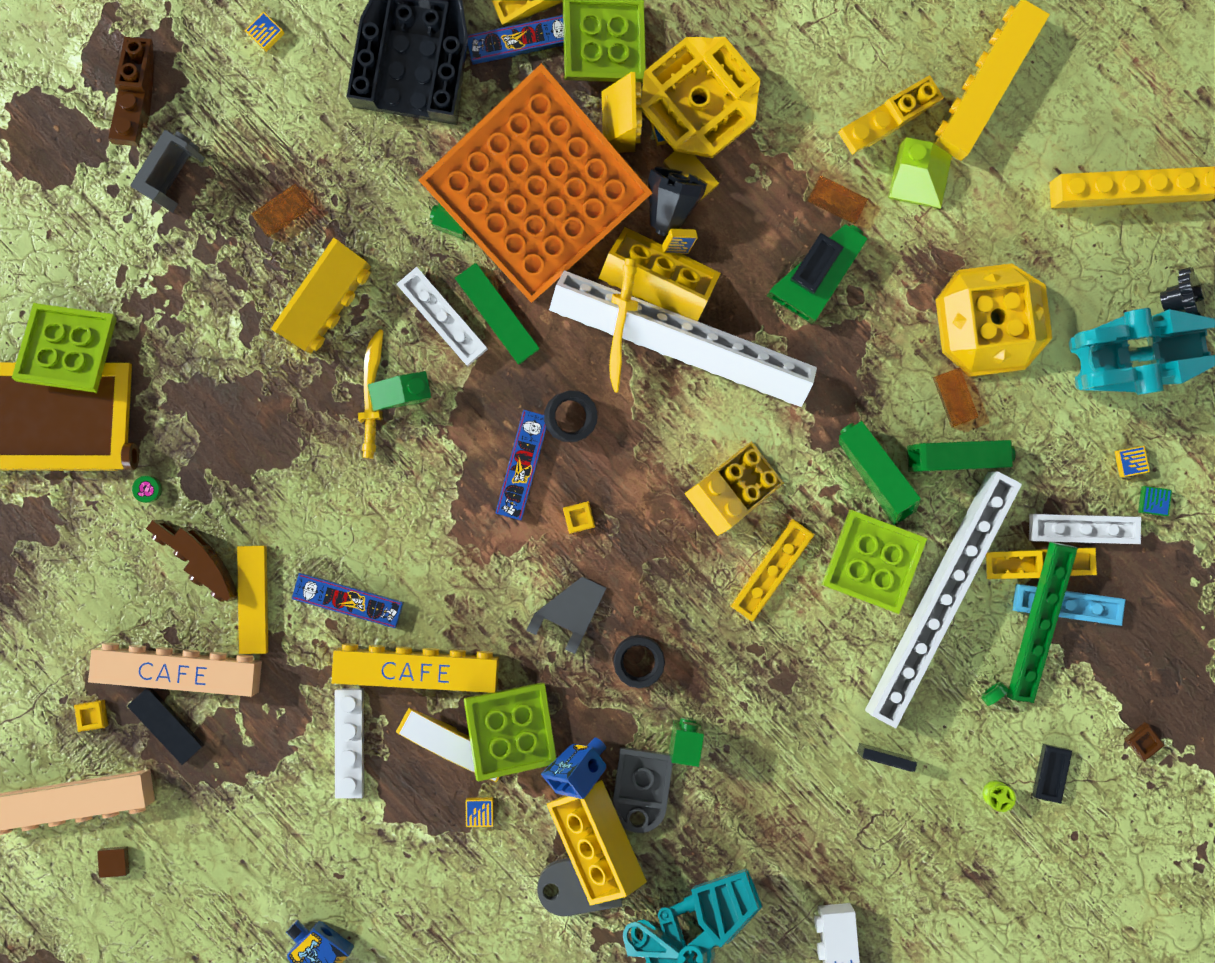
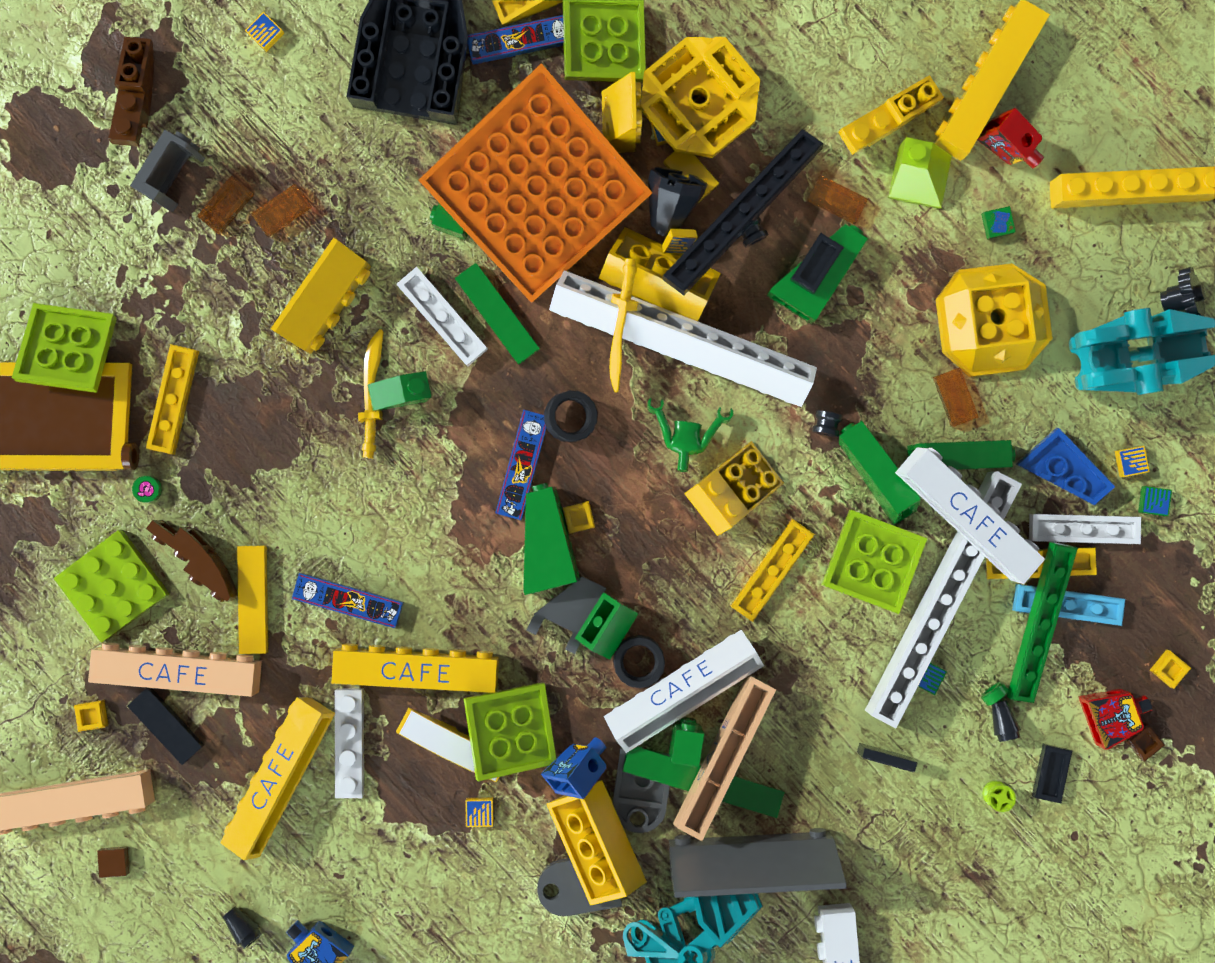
none -> lime plate [53,530,170,643]
none -> yellow tile [146,344,199,455]
none -> clear orange tile [197,175,254,235]
none -> yellow brick [220,697,335,860]
none -> black cone [223,906,262,949]
none -> green slope [523,483,580,595]
none -> green brick [575,592,638,660]
none -> white brick [604,630,764,753]
none -> green tile [622,746,785,818]
none -> green piece [647,398,734,472]
none -> black tile [663,129,823,296]
none -> dark grey slope [669,828,846,898]
none -> light nougat brick [673,676,776,841]
none -> black wheel [742,217,769,248]
none -> black wheel [812,410,843,437]
none -> white brick [895,448,1045,584]
none -> tile [918,663,947,695]
none -> red torso [977,108,1044,169]
none -> green tile [981,206,1016,240]
none -> black cone [991,700,1021,742]
none -> blue wing [1016,427,1115,505]
none -> torso [1078,689,1152,750]
none -> yellow tile [1150,650,1191,689]

